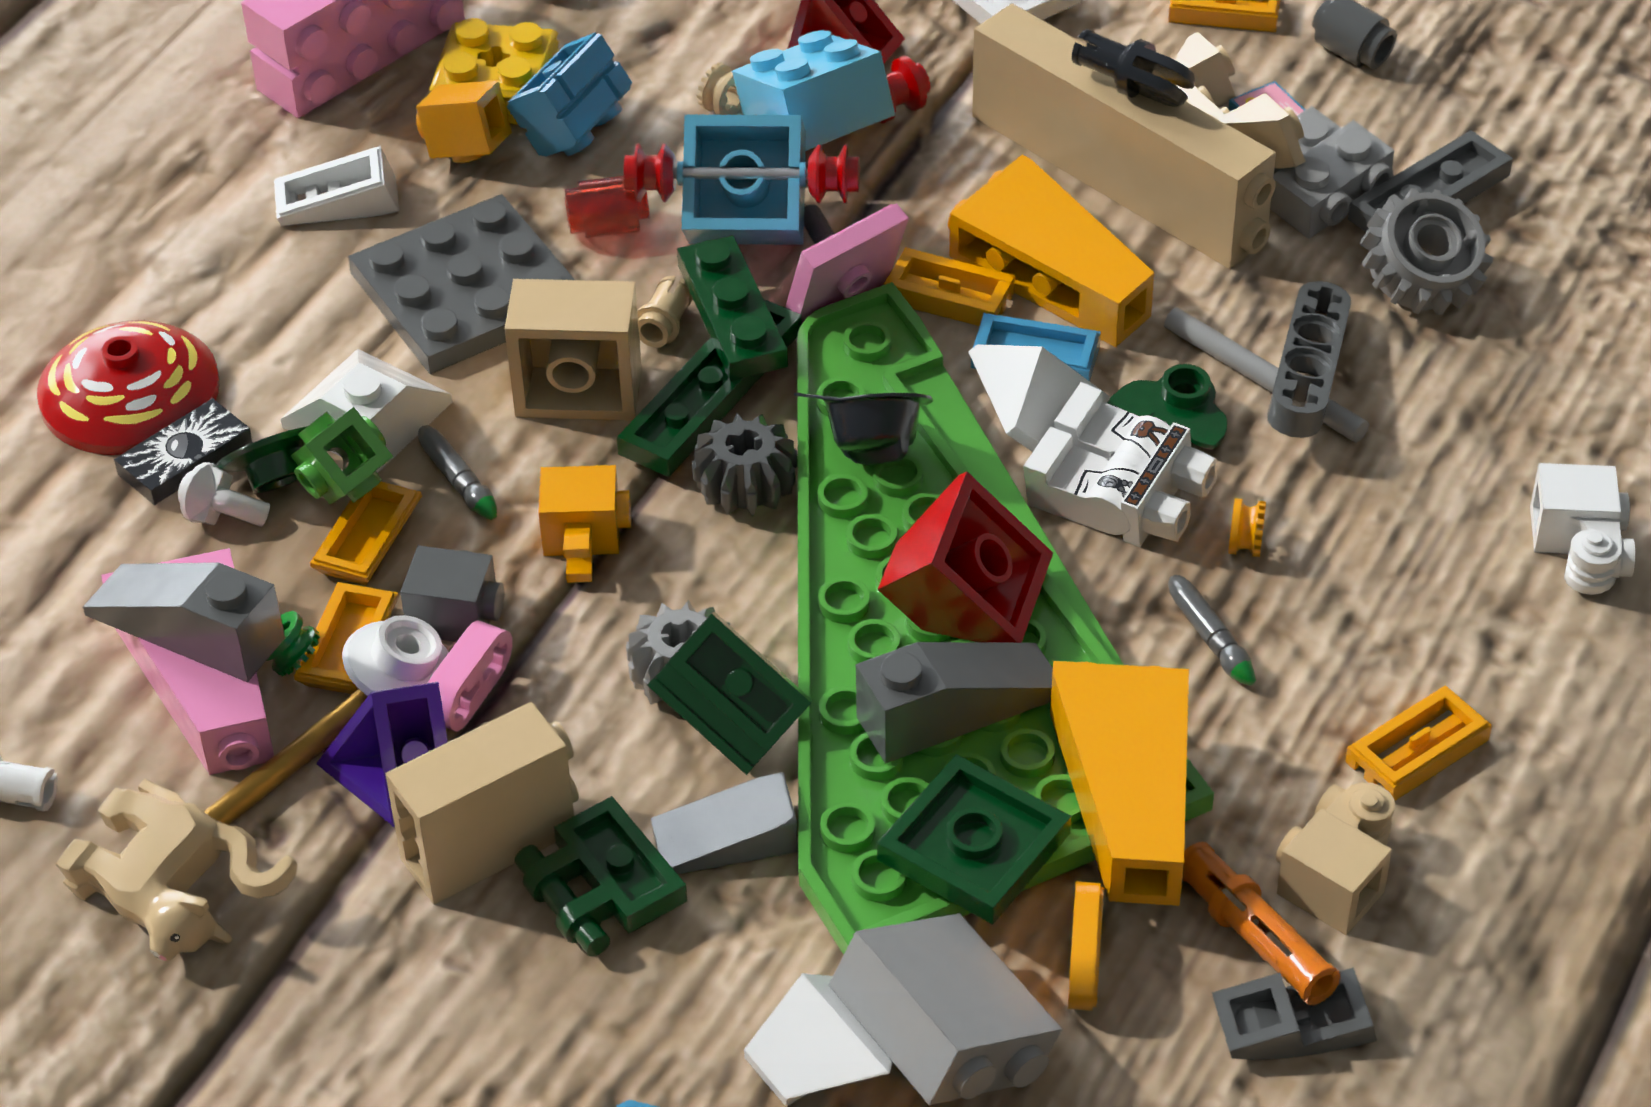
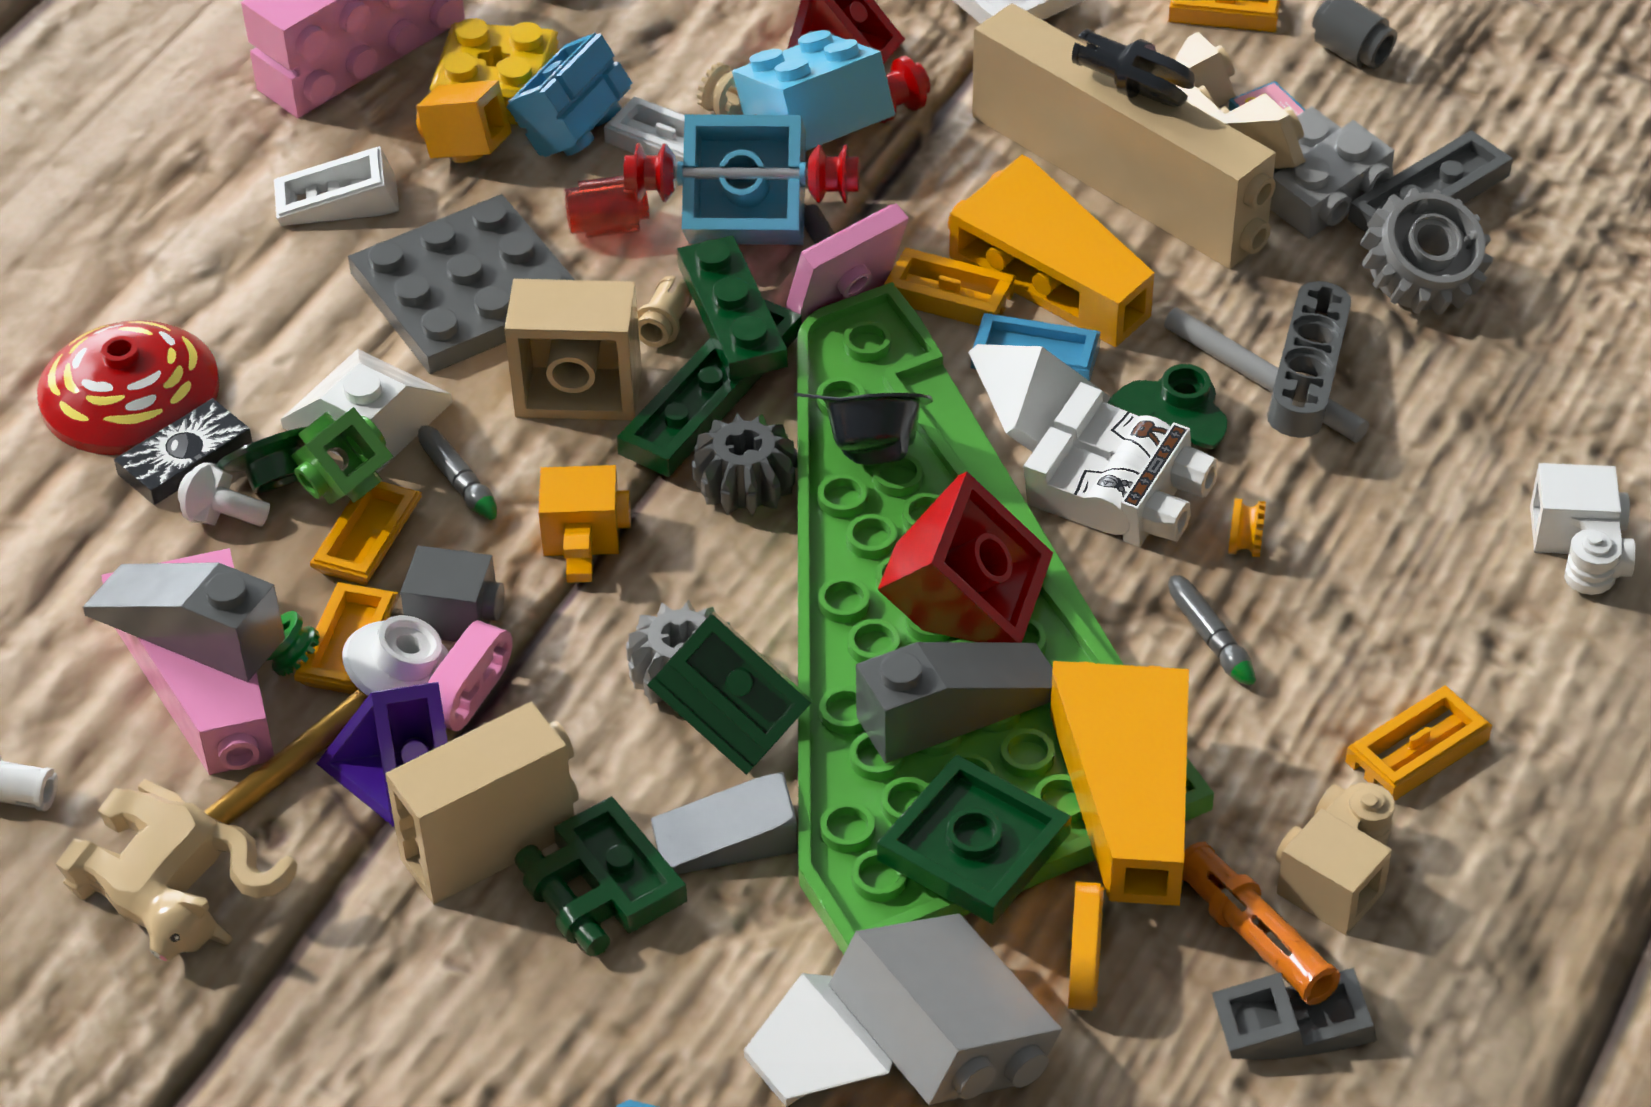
none -> white tile [604,96,685,162]

